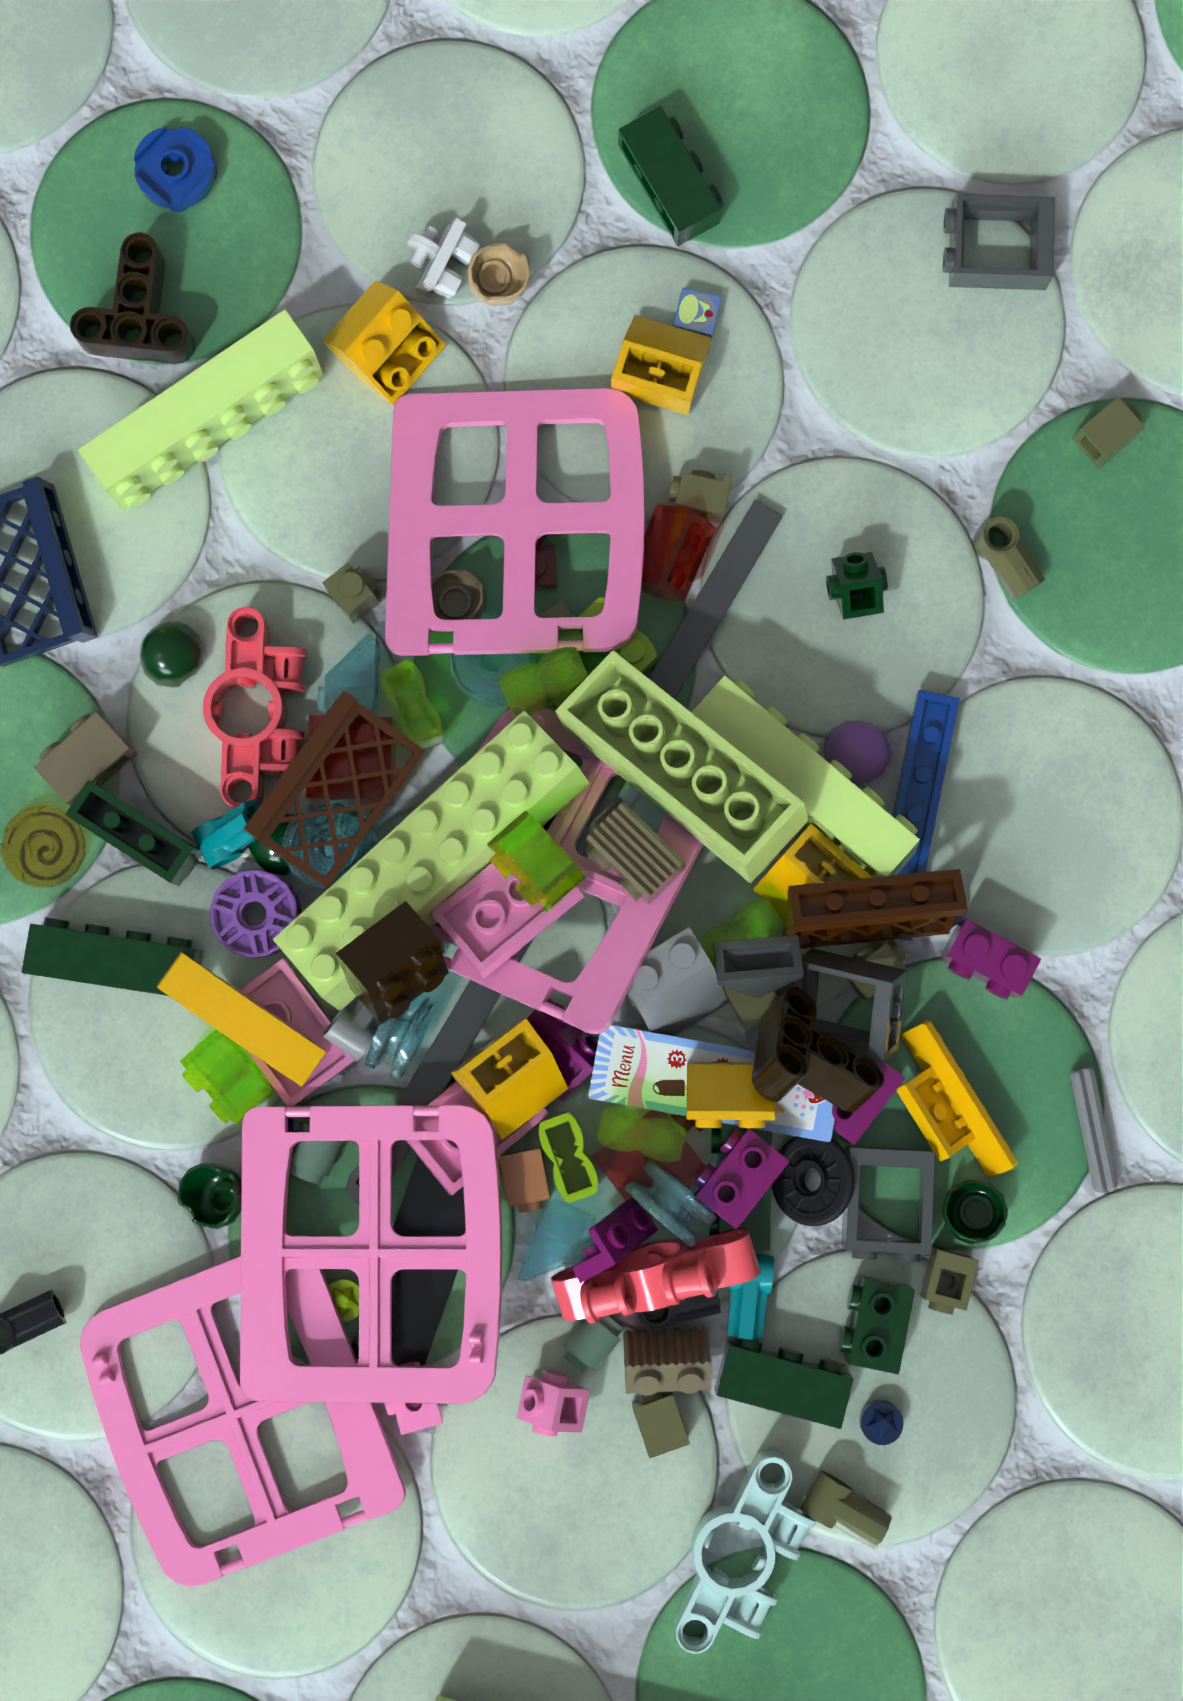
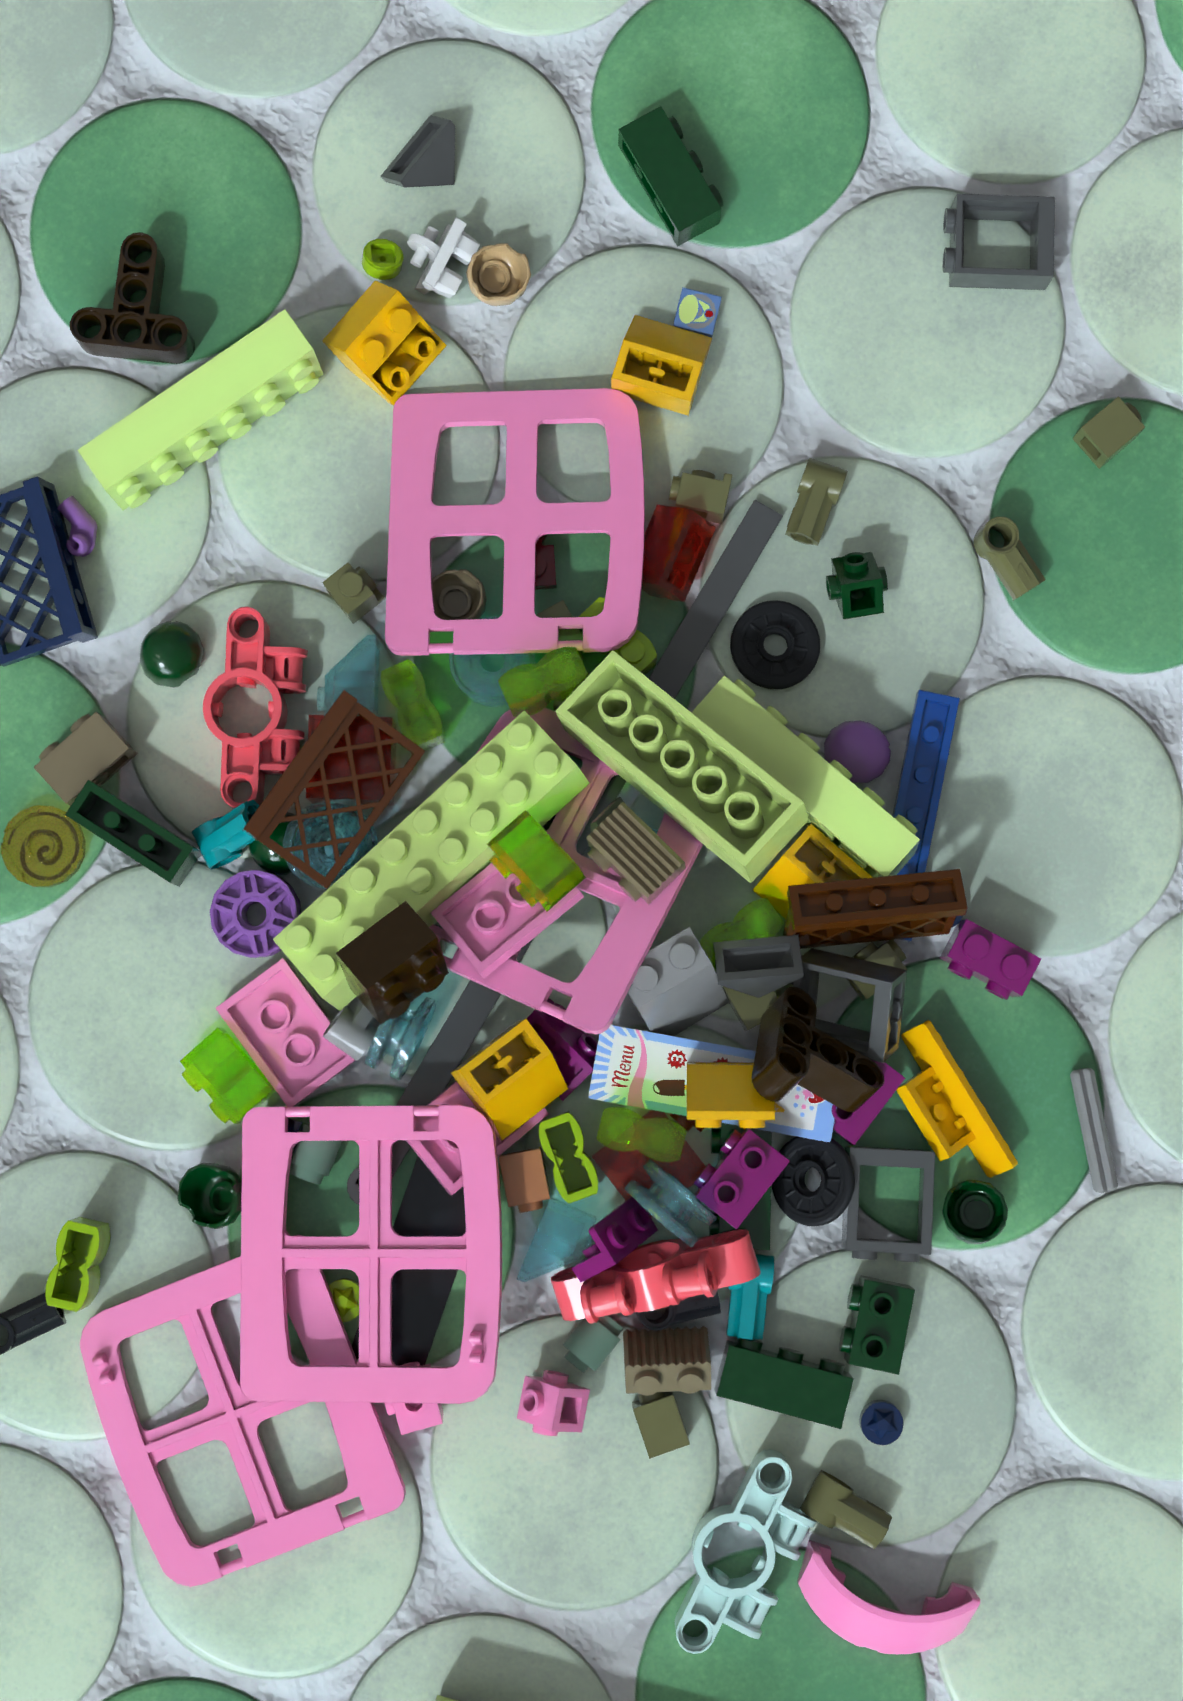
dark green brick [21,917,203,996] -> none
blue plate [134,126,218,213] -> none
yellow slope [156,952,326,1087] -> none
olive brick [920,1246,979,1315] -> none
none -> lime brick [45,1217,111,1312]
none -> medium lavender arm [57,496,98,557]
none -> lime tile [362,239,404,280]
none -> dark grey slope [381,115,455,188]
none -> black wheel [730,600,820,689]
none -> olive piece [785,458,848,546]
none -> bright pink windscreen [797,1540,980,1655]

